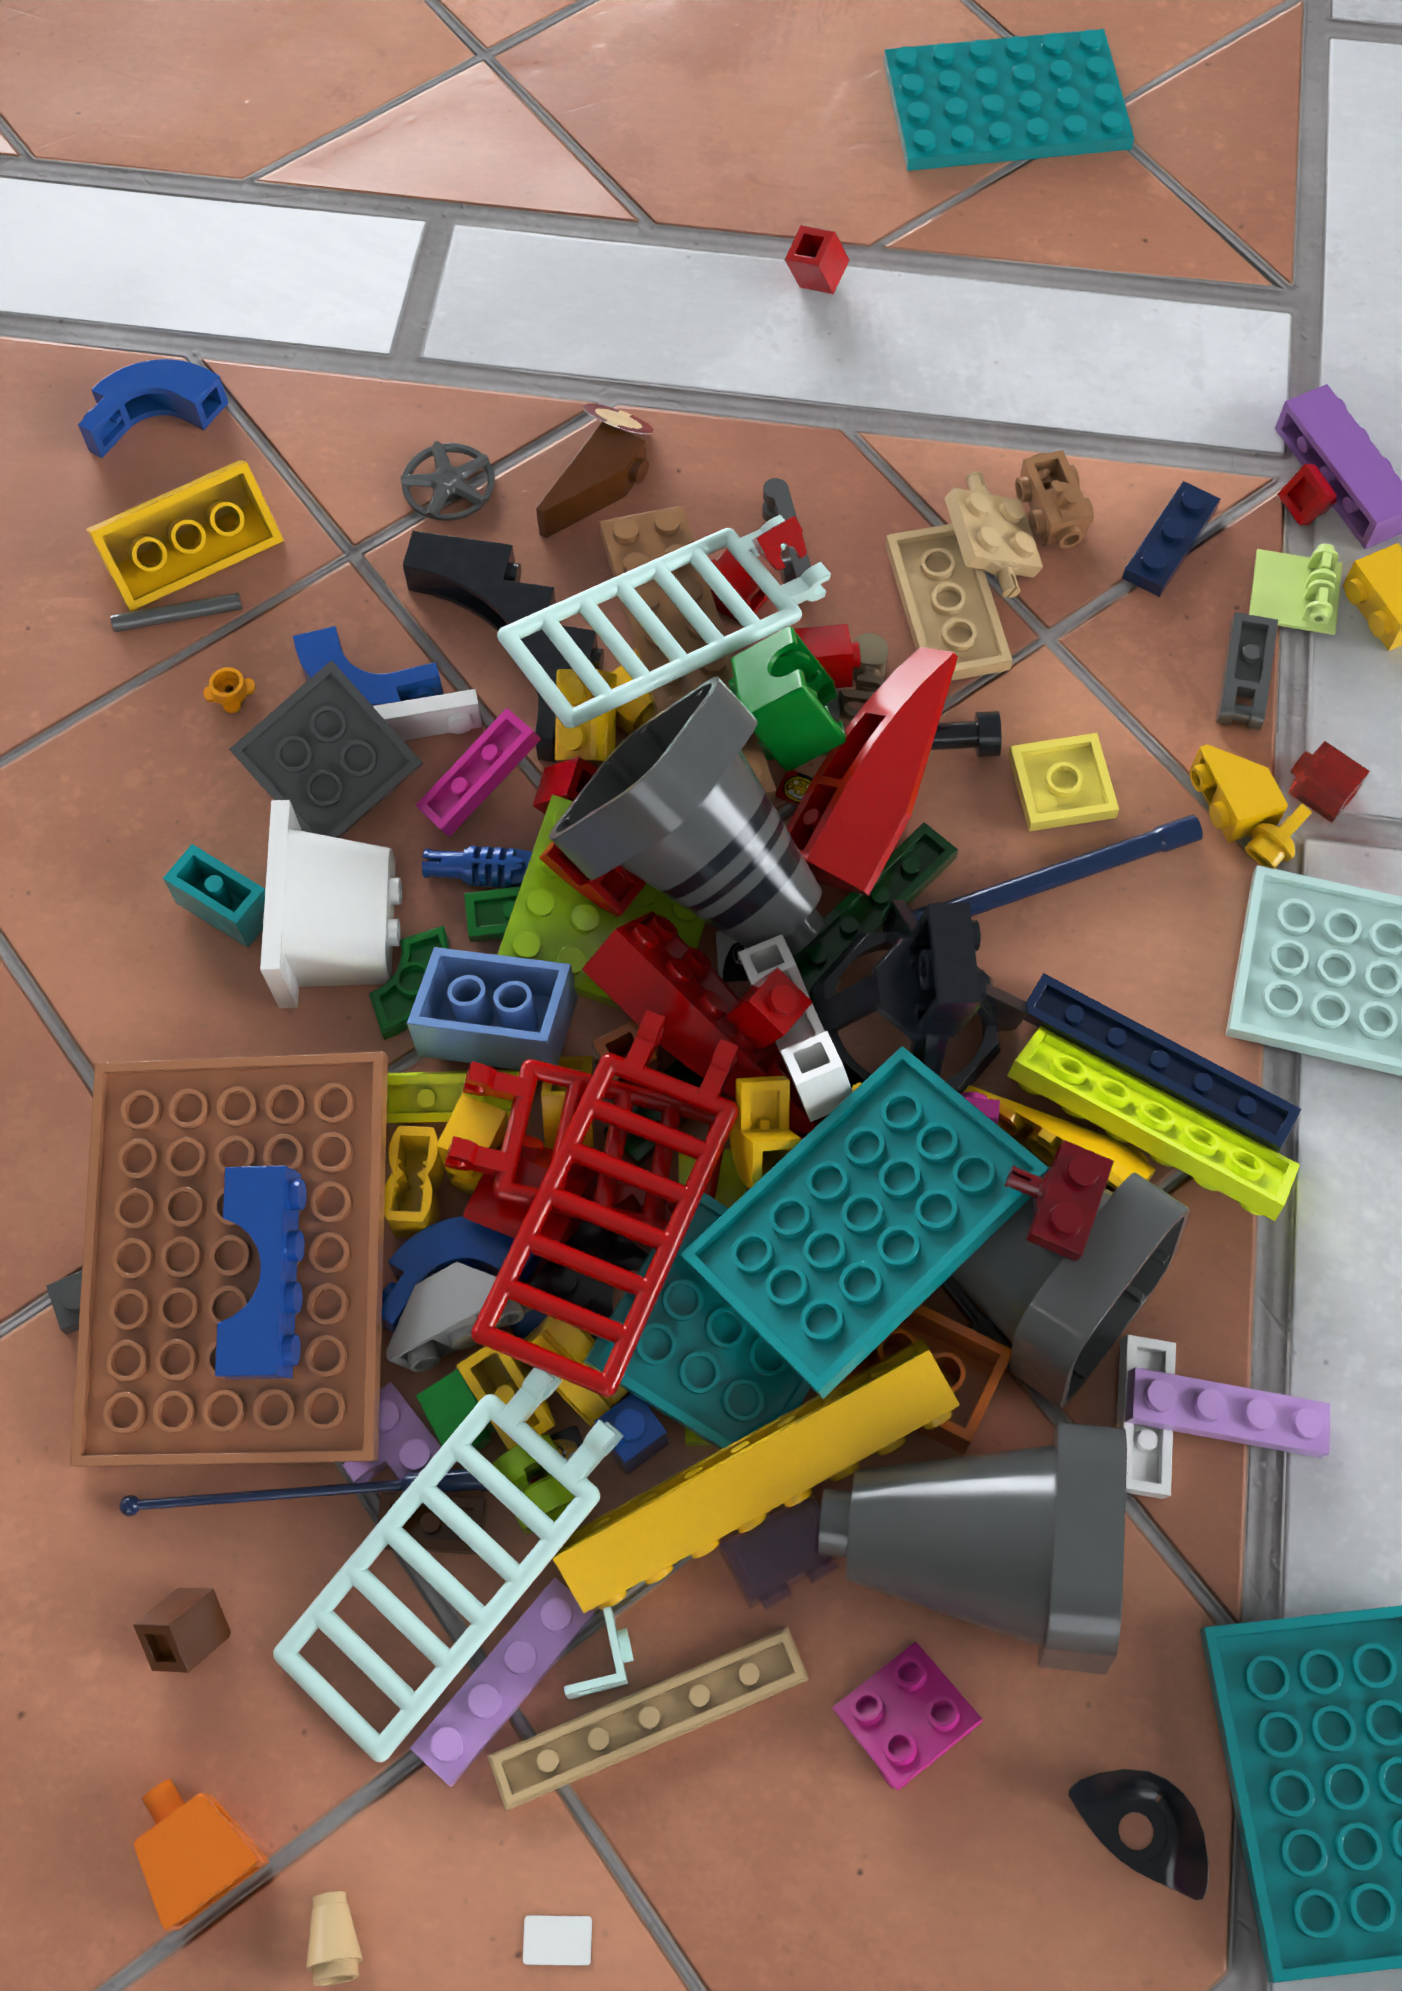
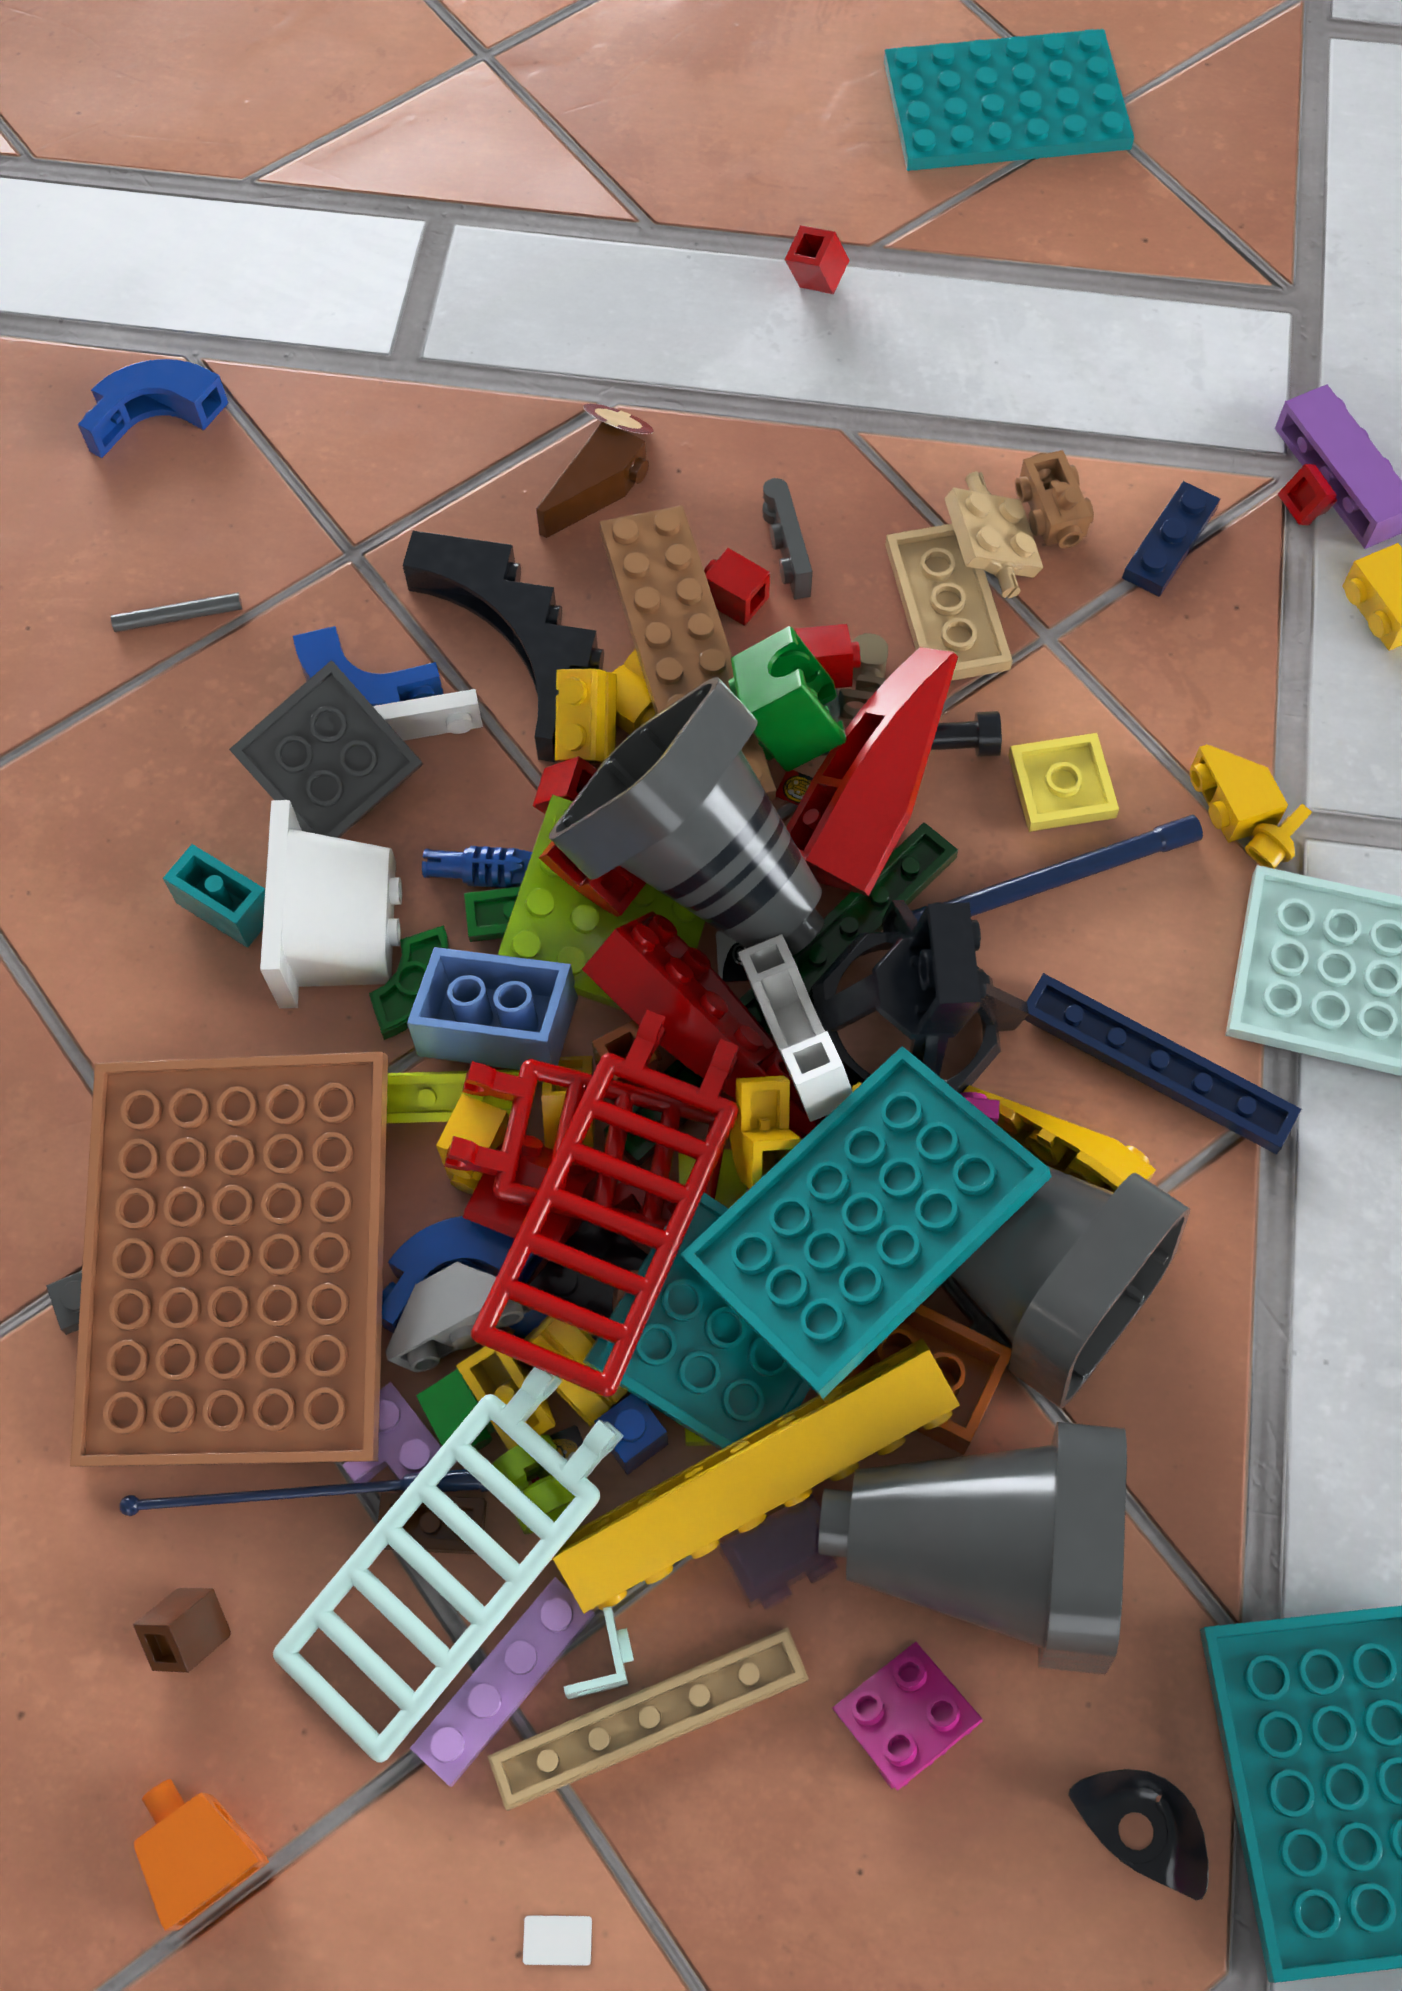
yellow slope [86,460,284,612] -> none
light orange plate [203,667,256,713] -> none
blue arch [215,1165,307,1380] -> none
tan cone [306,1891,363,1986] -> none
yellow brick [384,1125,445,1239] -> none
dark grey wheel [401,441,495,521] -> none
dark pink plate [415,708,541,837] -> none
light aqua bar [497,515,831,728] -> none
red brick [725,967,813,1050] -> none
red tile [752,515,807,571] -> none
dark red plate [1004,1140,1114,1261] -> none
neon yellow plate [1007,1026,1300,1221] -> none
white plate [1116,1335,1176,1499] -> none
lavender plate [1125,1367,1330,1458] -> none
dark grey plate [1216,612,1278,730] -> none
yellowish green hinge [1249,544,1342,635] -> none
clear red brick [1288,741,1370,823] -> none

